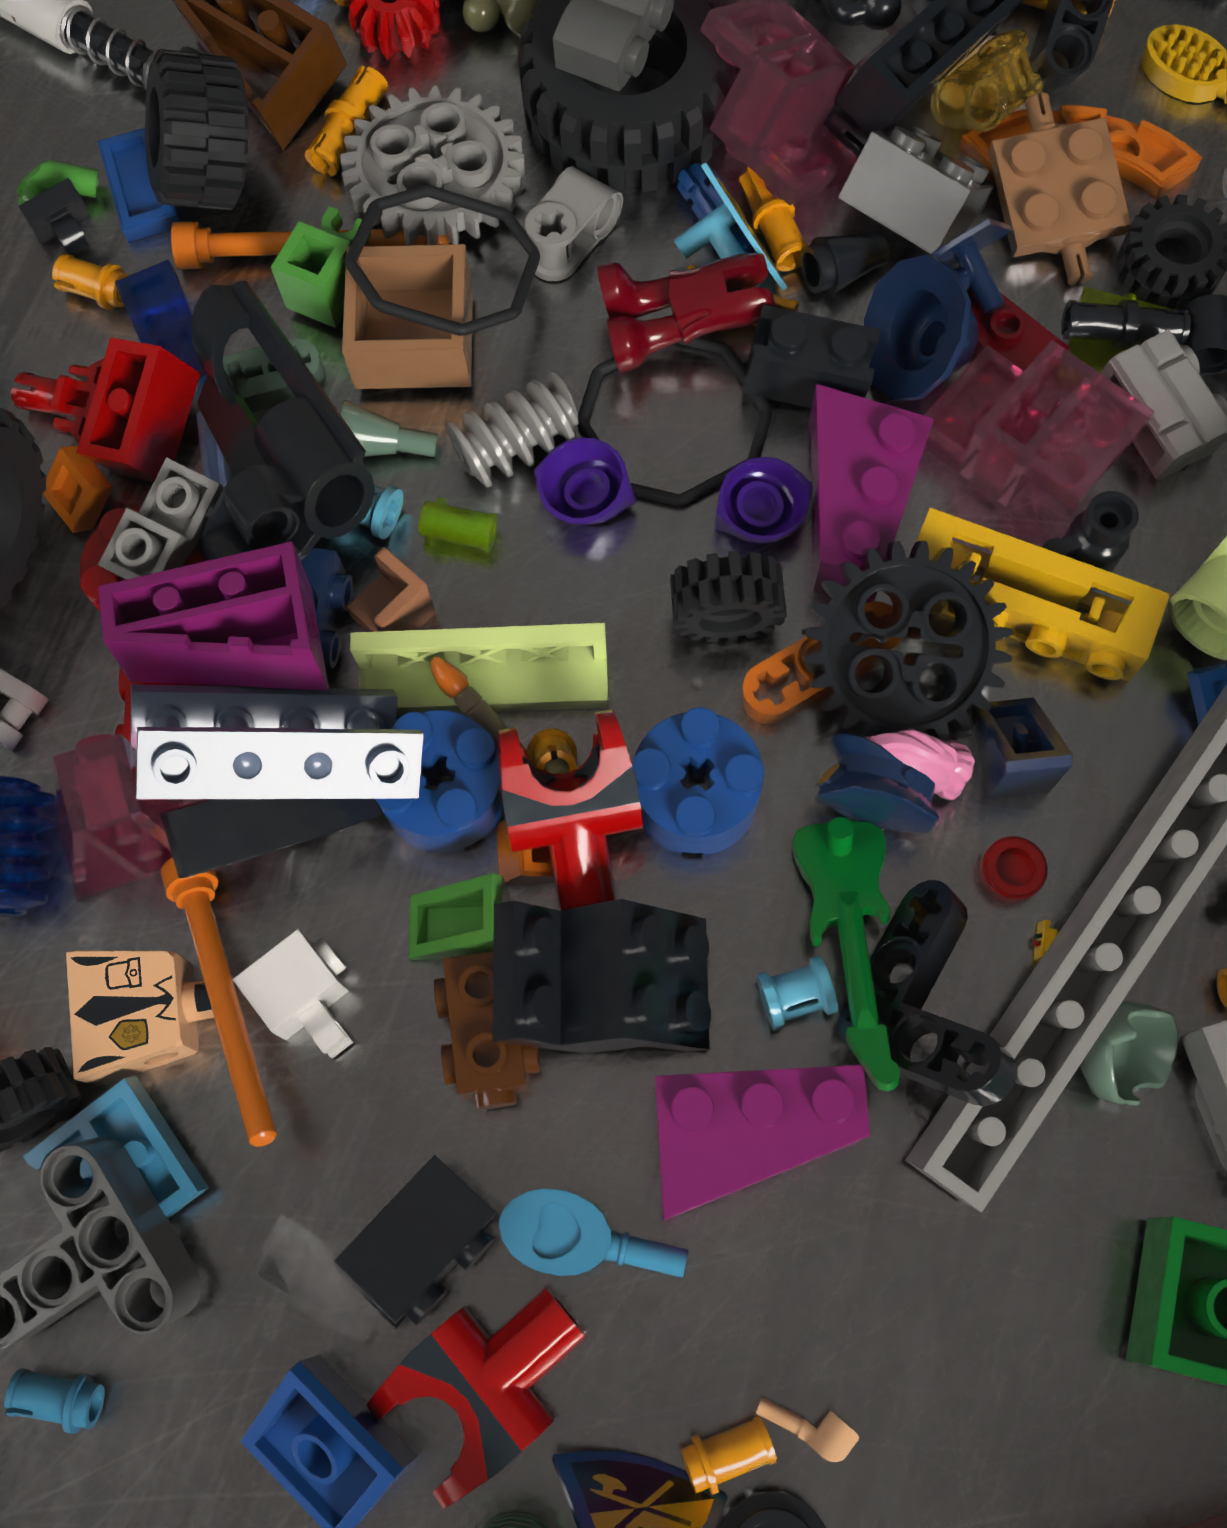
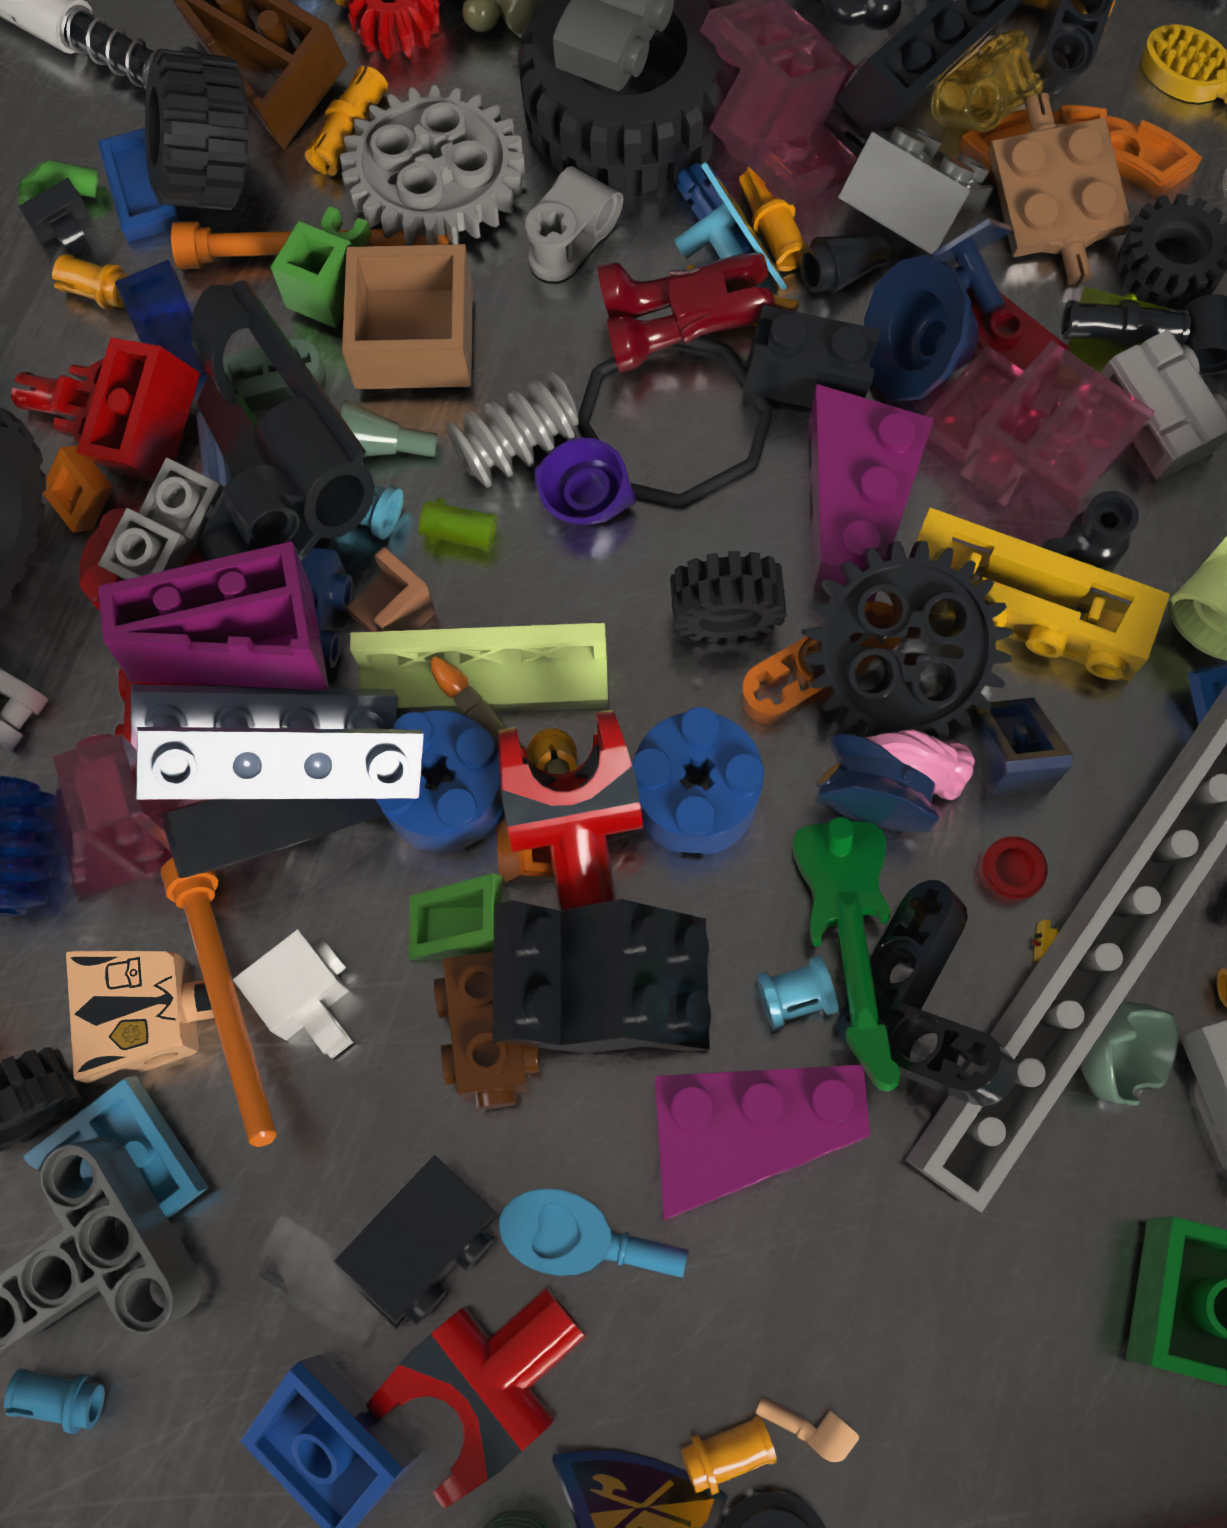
black piece [345,185,540,336] -> none
dark purple hat [714,457,813,544] -> none

